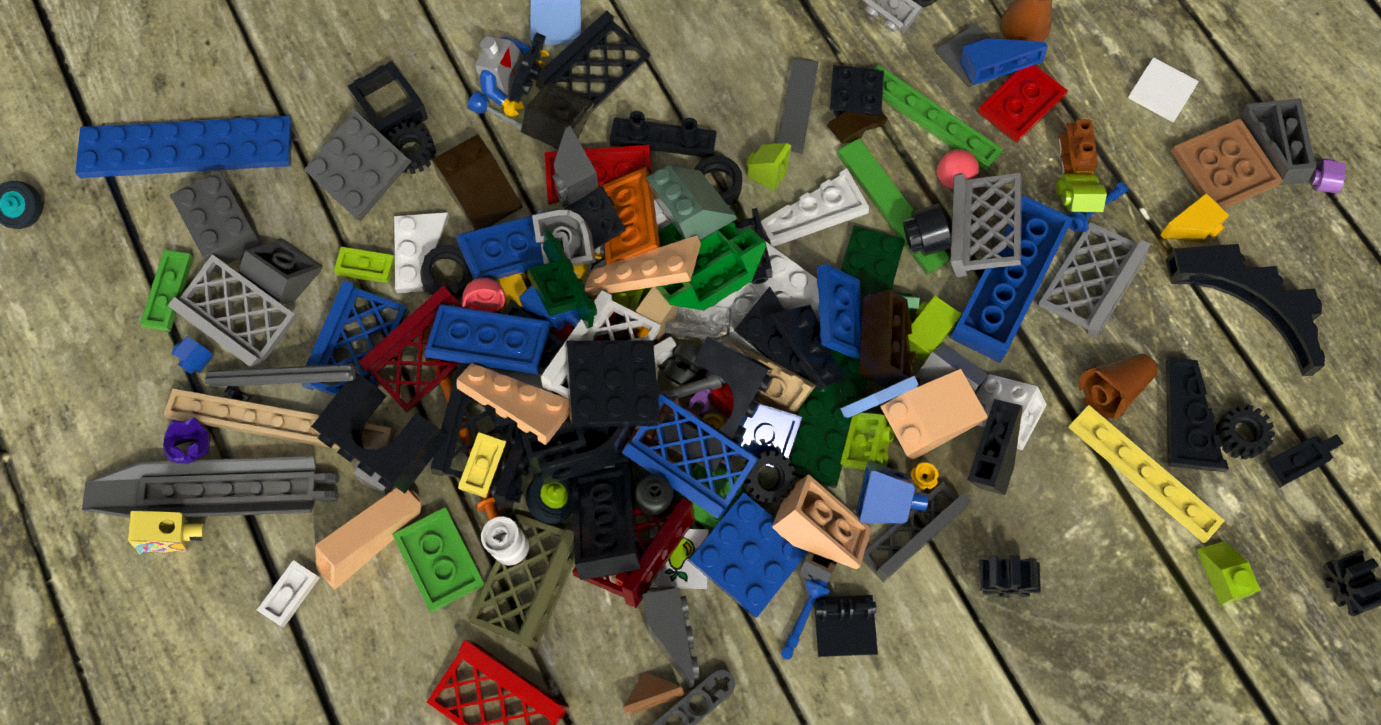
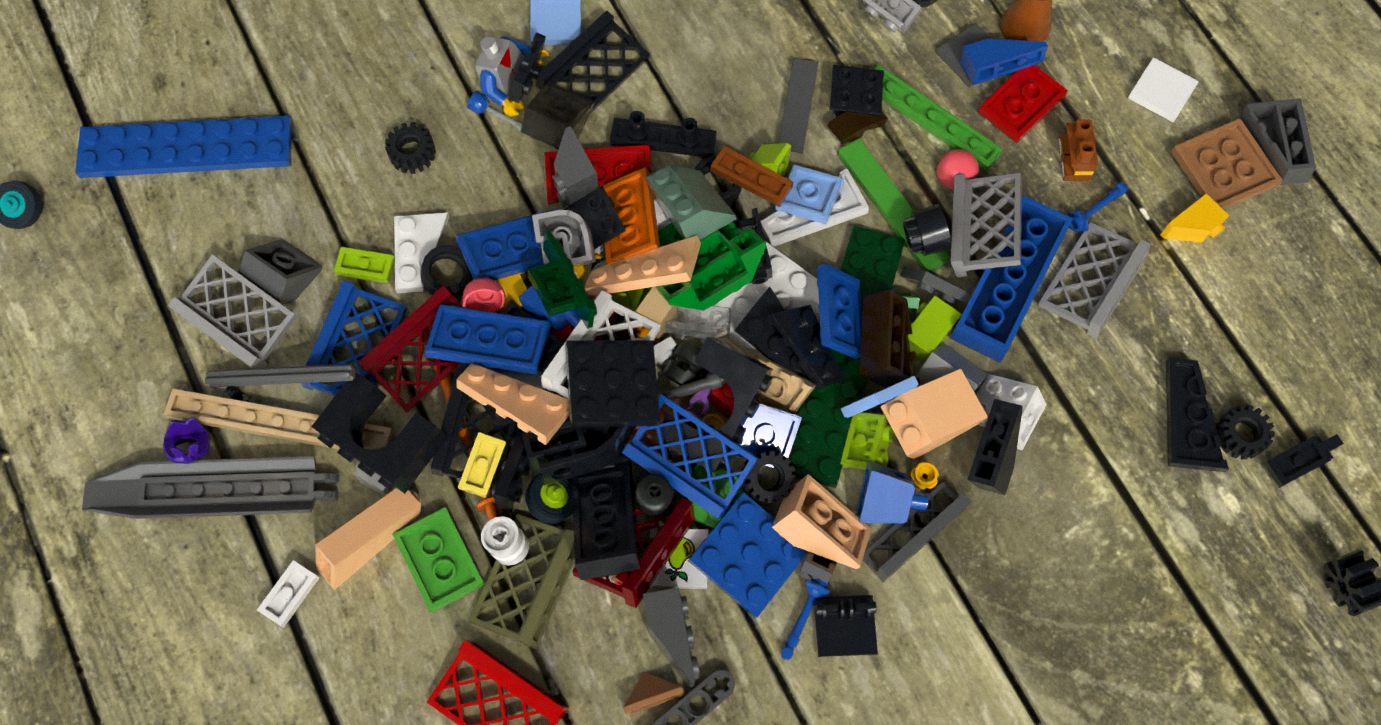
light yellow torso [128,511,205,554] -> none
bright green plate [140,250,194,332] -> none
dark grey brick [170,170,262,271] -> none
blue plate [172,336,214,375] -> none
dark grey plate [304,110,412,221] -> none
black window [347,61,428,139] -> none
dark brown slope [432,134,523,230] -> none
black gear [979,555,1041,598] -> none
lime brick [1055,173,1107,212] -> none
light yellow plate [1068,405,1225,543] -> none
dark orange cone [1078,354,1157,420] -> none
black arch [1166,244,1325,376] -> none
lime slope [1197,541,1261,605] -> none
medium lavender plate [1310,159,1345,194] -> none
none -> dark orange plate [710,146,793,207]
none -> light blue tile [776,164,844,224]
none -> dark grey wing [900,266,971,305]

